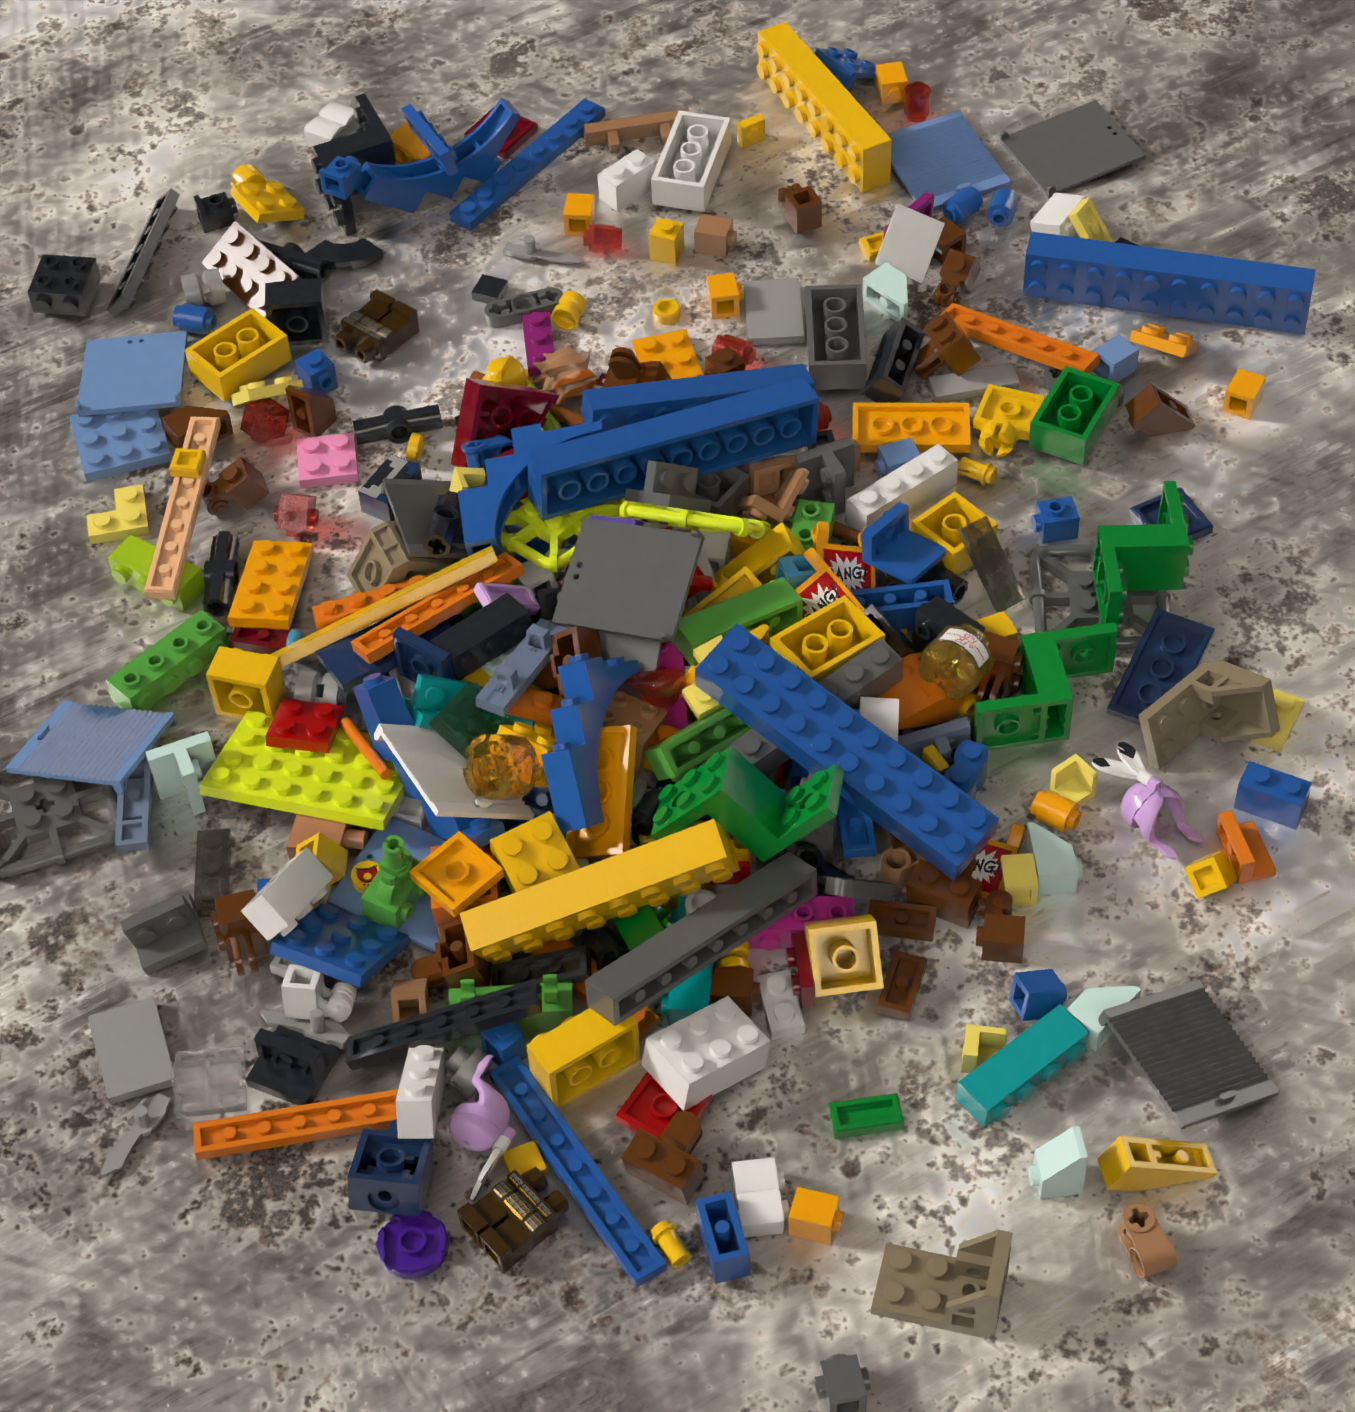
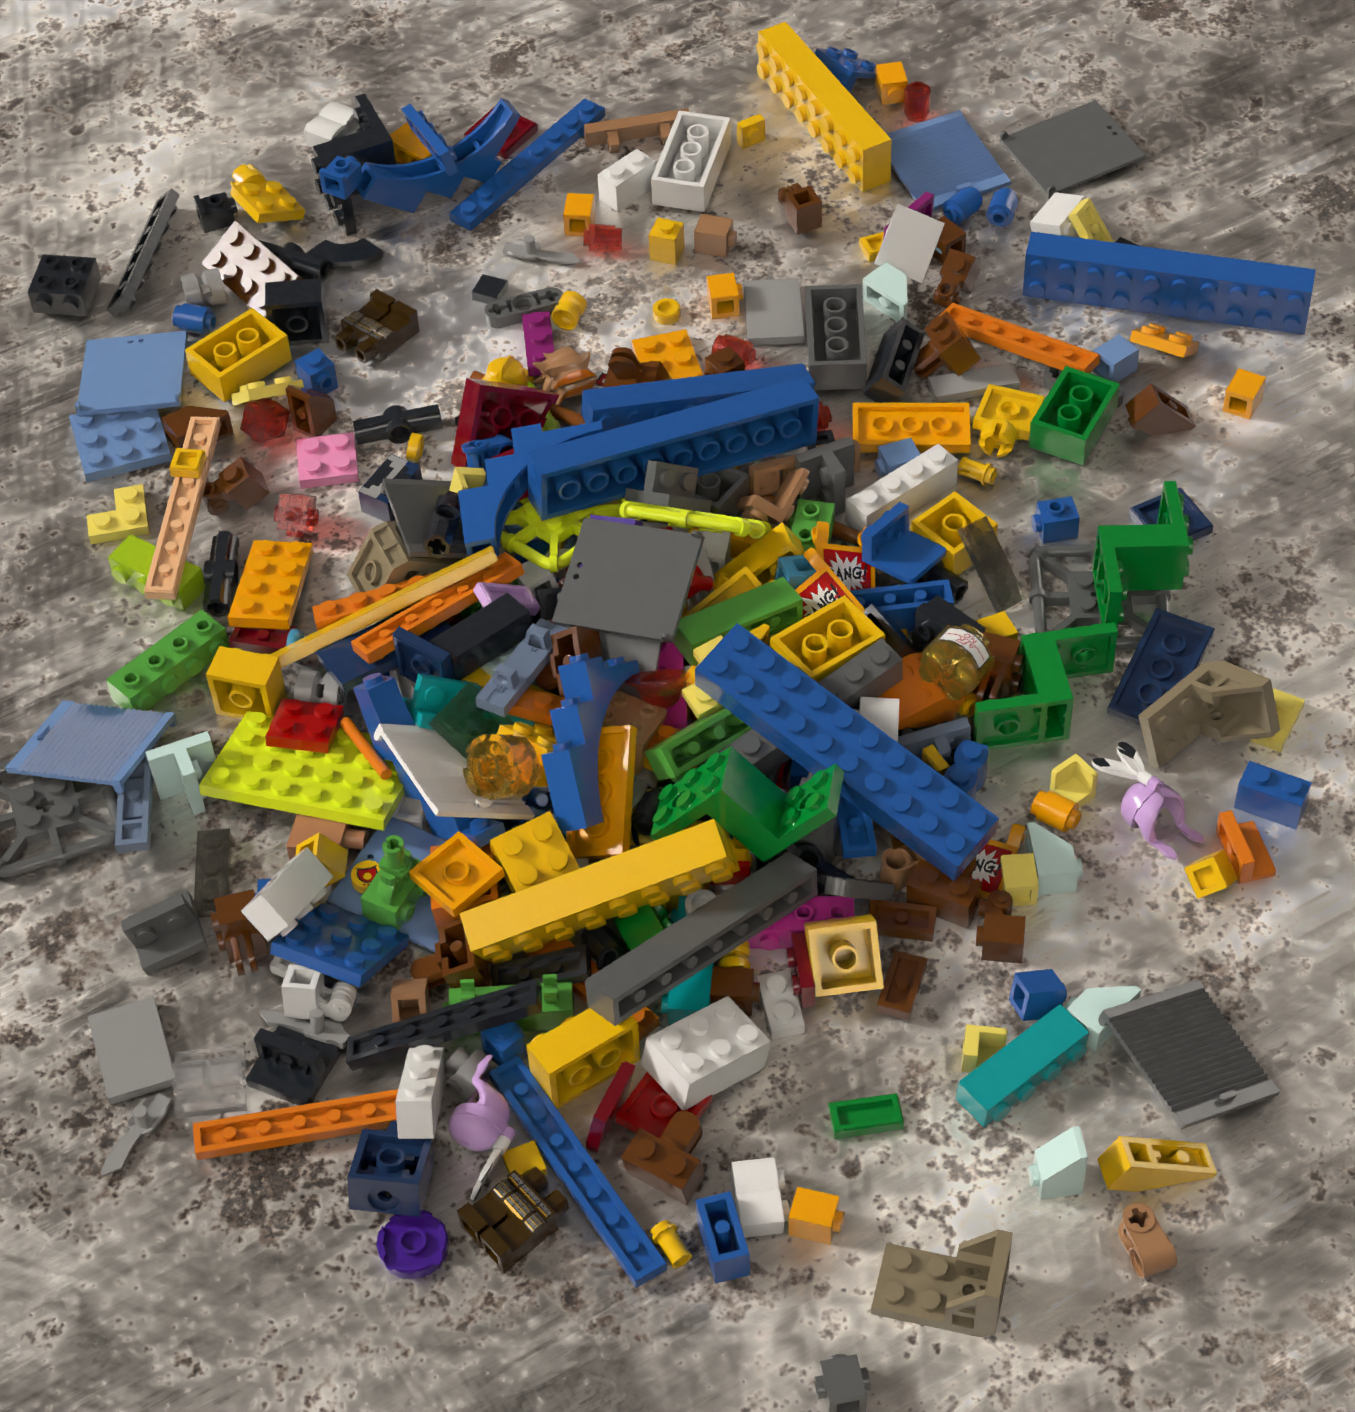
none -> dark red tile [585,1061,636,1153]

